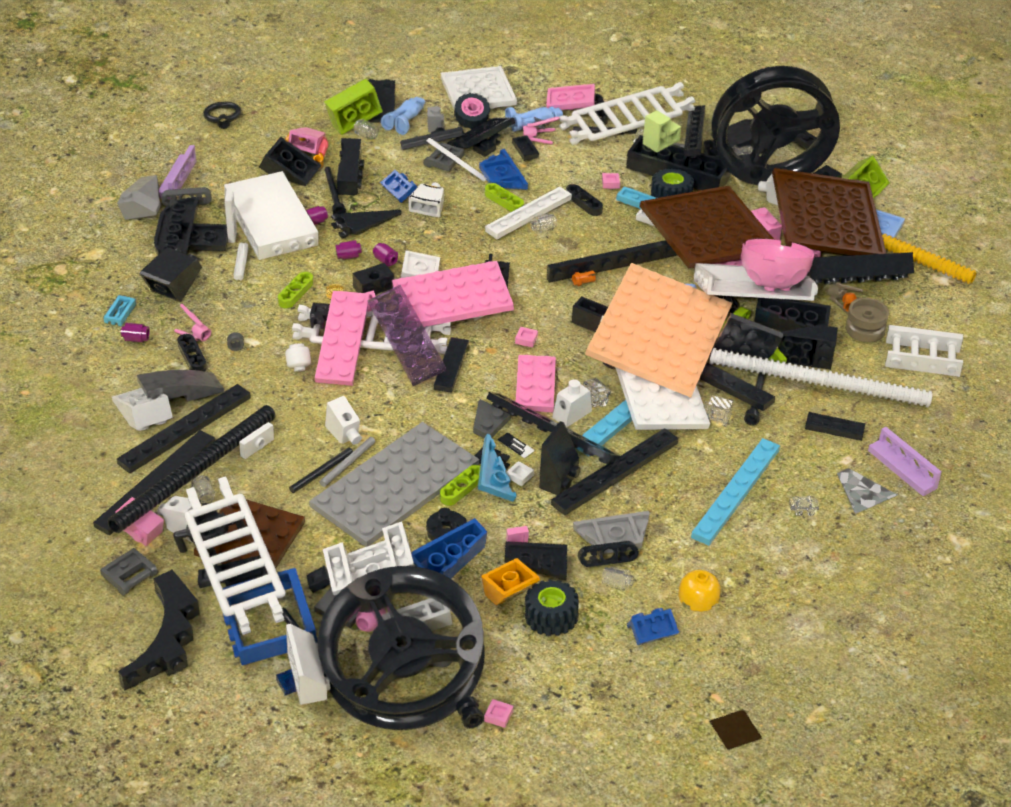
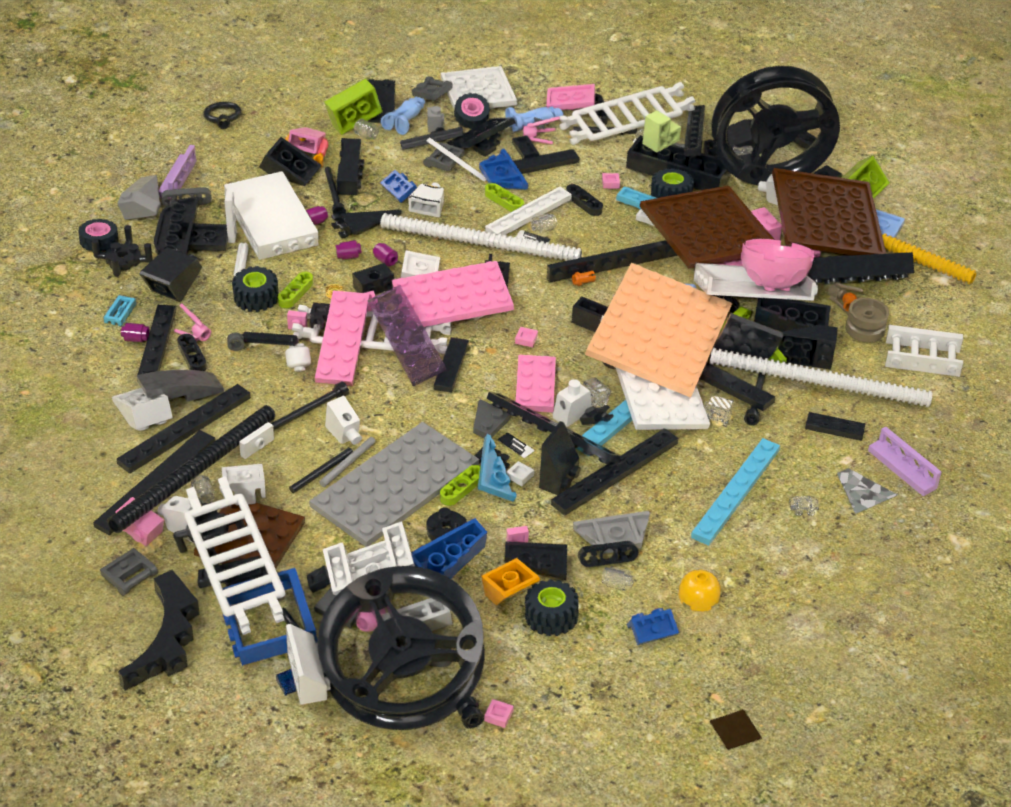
none -> black wheel [78,219,119,252]
none -> black plate [91,225,153,277]
none -> black plate [137,305,176,382]
none -> white panel [222,464,266,505]
none -> black wheel [232,266,279,312]
none -> black axle [242,332,299,346]
none -> black piece [271,381,349,431]
none -> bright pink plate [287,310,307,329]
none -> white piece [381,213,582,261]
none -> dark grey plate [411,76,453,101]
none -> black tile [513,149,580,174]
none -> sticker [516,230,551,244]
none -> black plate [579,405,614,425]

